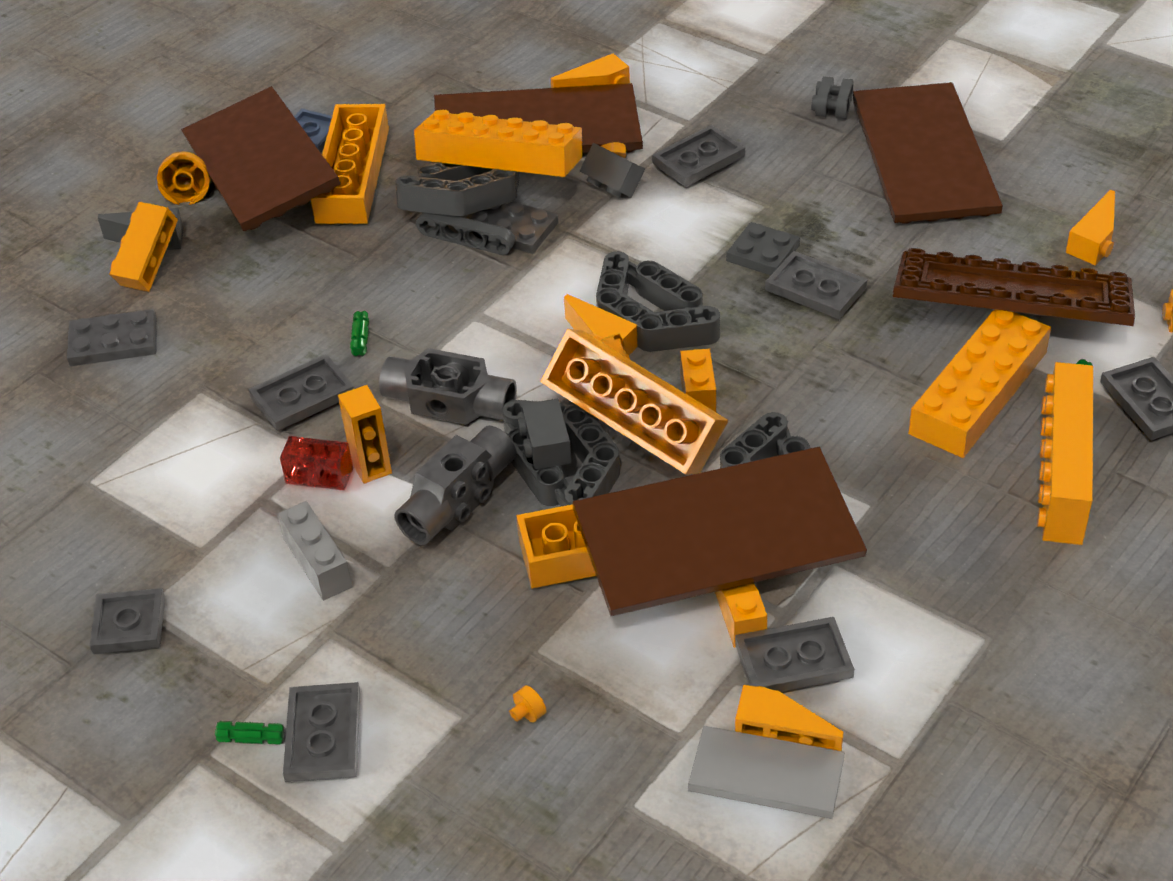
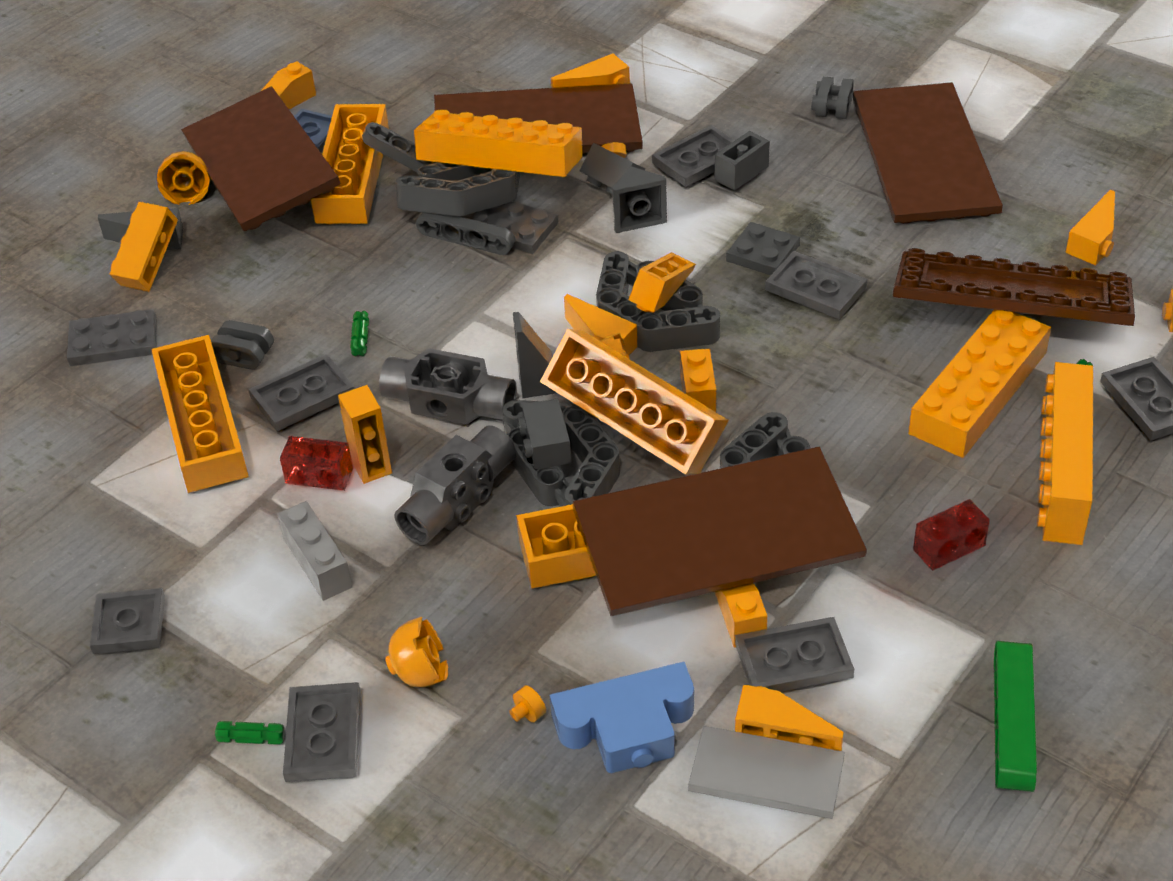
none -> light orange brick [151,335,249,493]
none -> dark grey brick [211,320,274,369]
none -> light orange slope [261,61,316,109]
none -> dark grey beam [362,122,436,173]
none -> light orange cylinder [385,617,448,687]
none -> dark grey slope [513,312,557,398]
none -> medium blue brick [549,662,694,773]
none -> dark grey slope [612,166,667,233]
none -> light orange slope [628,252,696,312]
none -> dark grey brick [715,131,770,191]
none -> clear red brick [913,499,990,571]
none -> green beam [994,641,1037,792]

